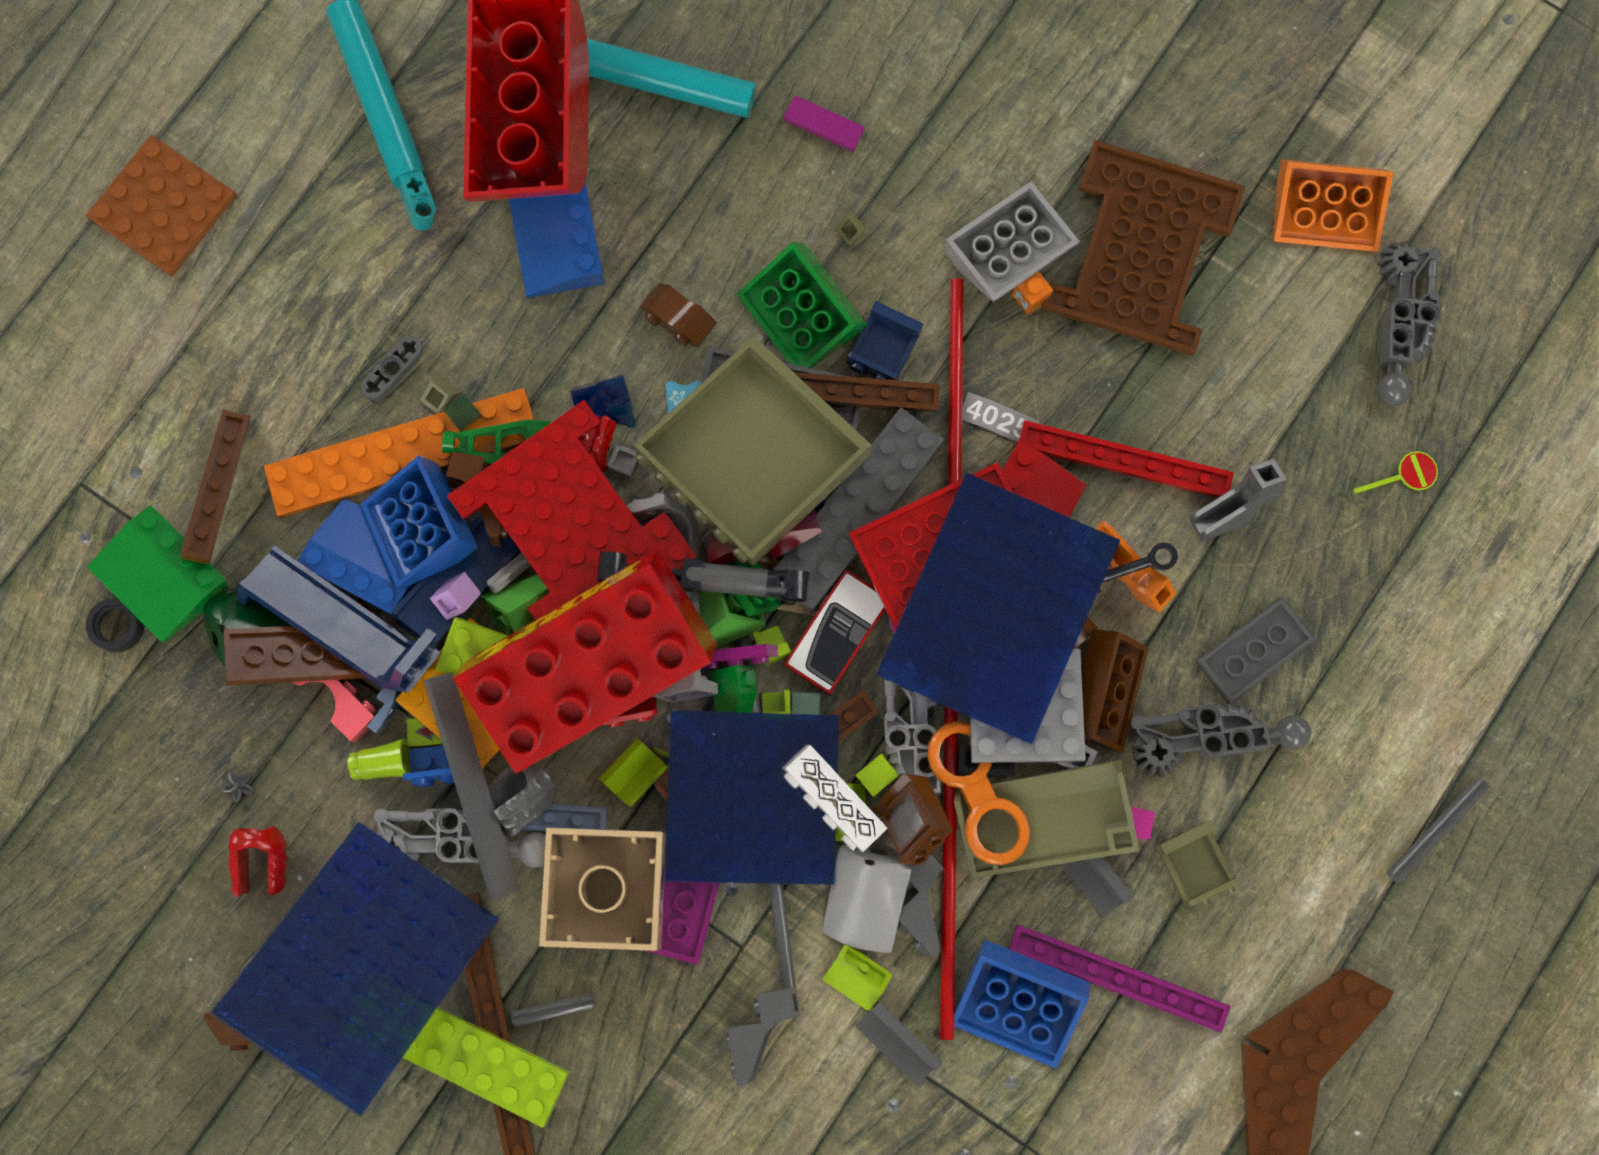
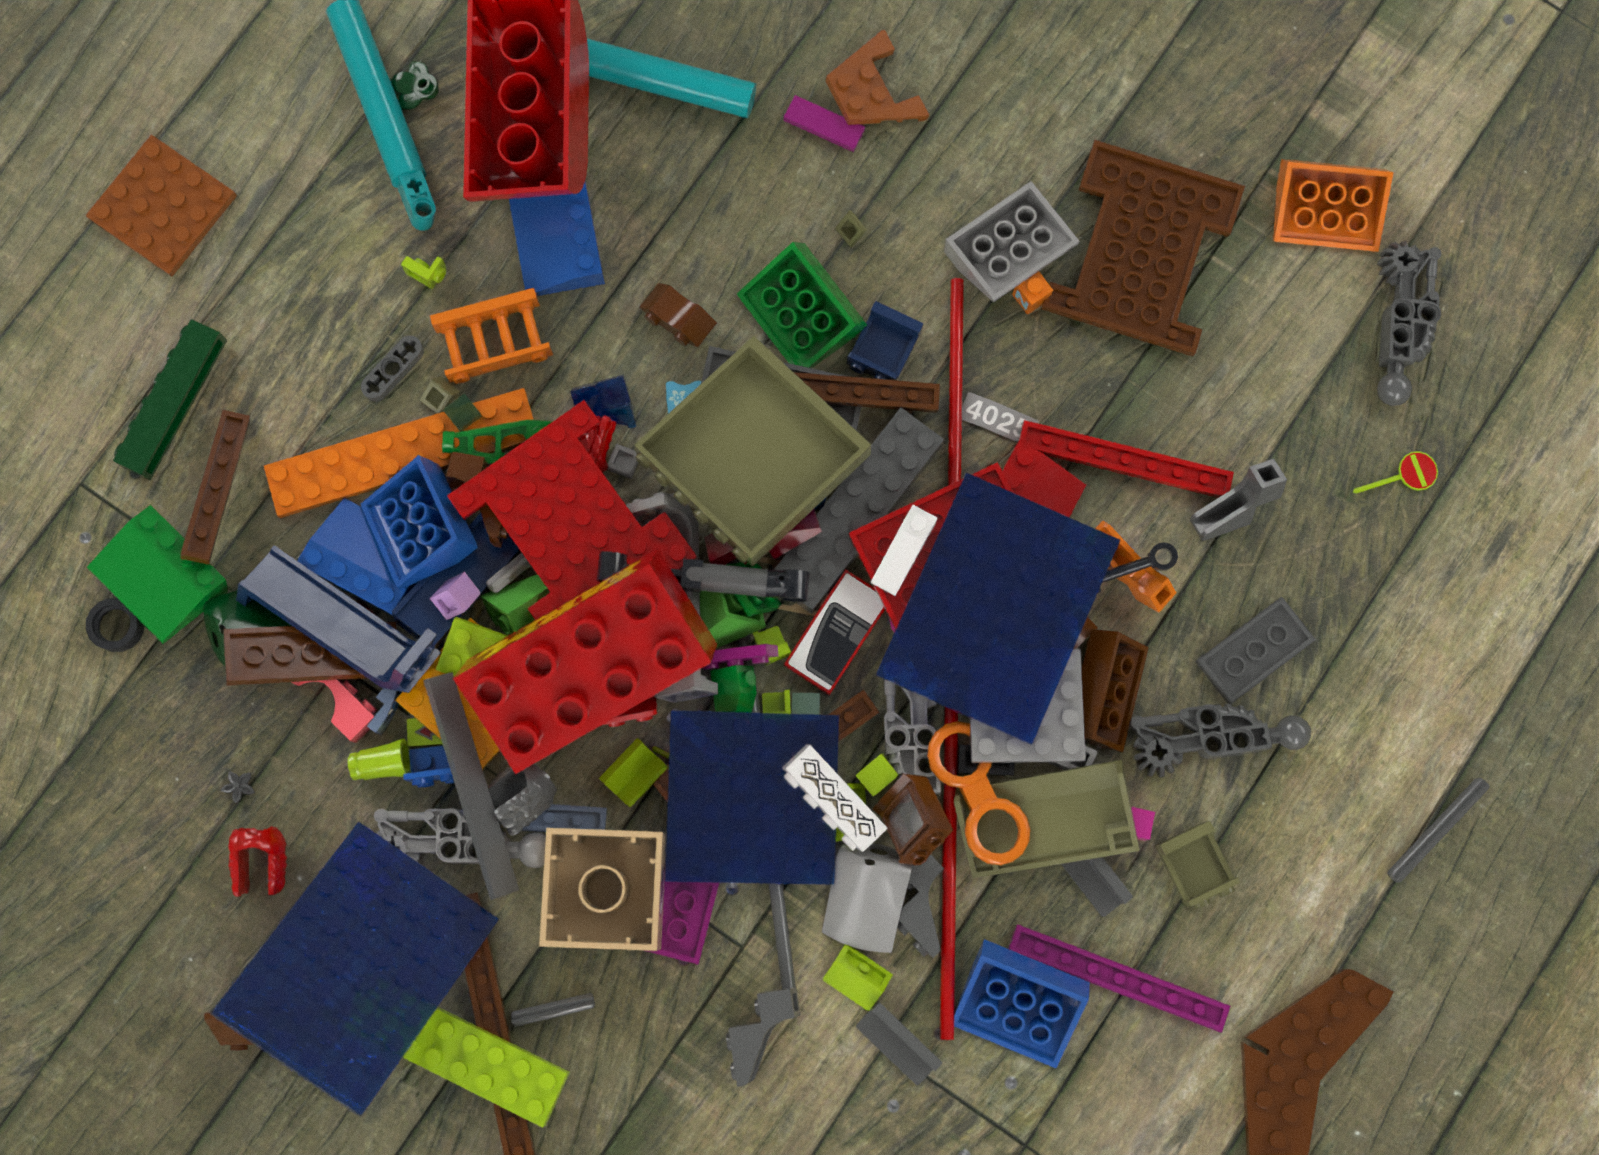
none -> dark green brick [113,319,227,481]
none -> dark green plate [391,61,439,110]
none -> lime bracket [401,256,446,289]
none -> orange fence [430,288,553,384]
none -> dark orange wing [825,30,929,125]
none -> white slope [871,505,938,596]

